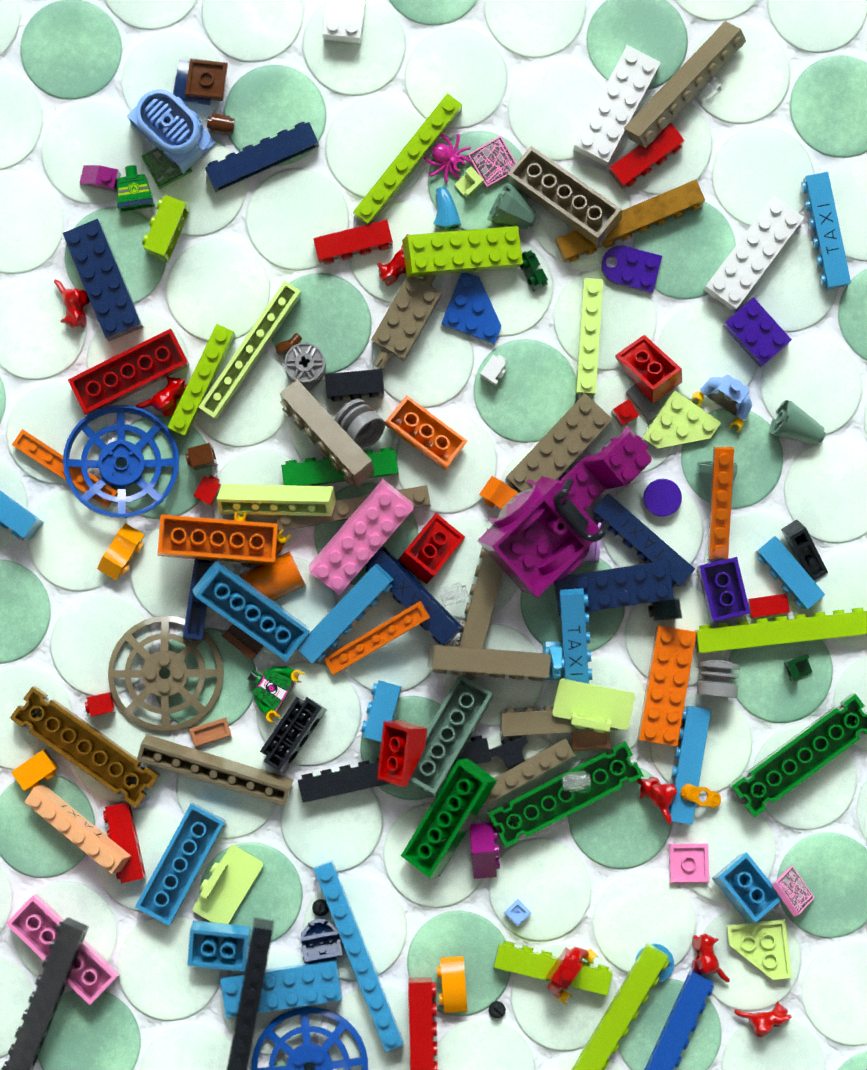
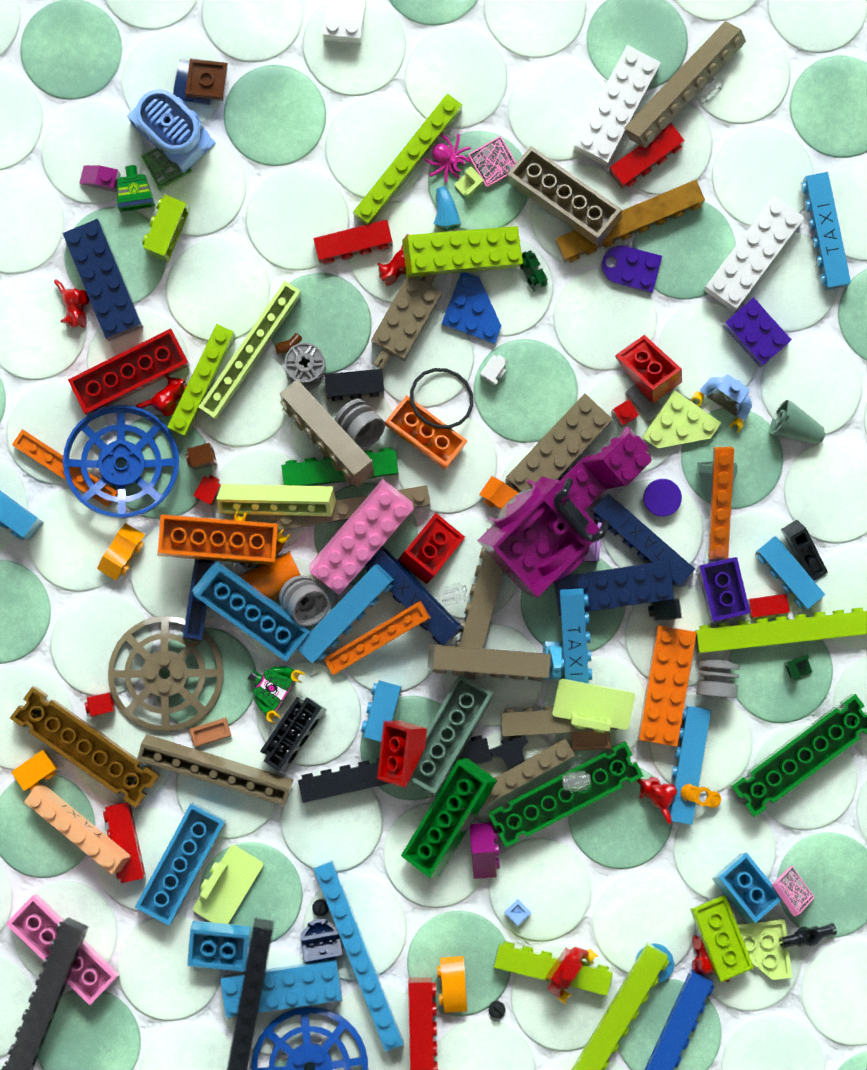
dark blue brick [205,122,319,192] -> none
reddish brown brick [207,113,235,135] -> none
reddish brown panel [221,624,264,660] -> none
sand green cone [488,185,537,229] -> none
yellowish green brick [575,278,603,396] -> none
bright pink tile [669,843,709,883] -> none
animal [734,1001,792,1037] -> none
none -> light grey wheel [279,575,330,626]
none -> black piece [410,368,474,429]
none -> lime tile [690,895,754,983]
none -> black pin [779,923,837,949]

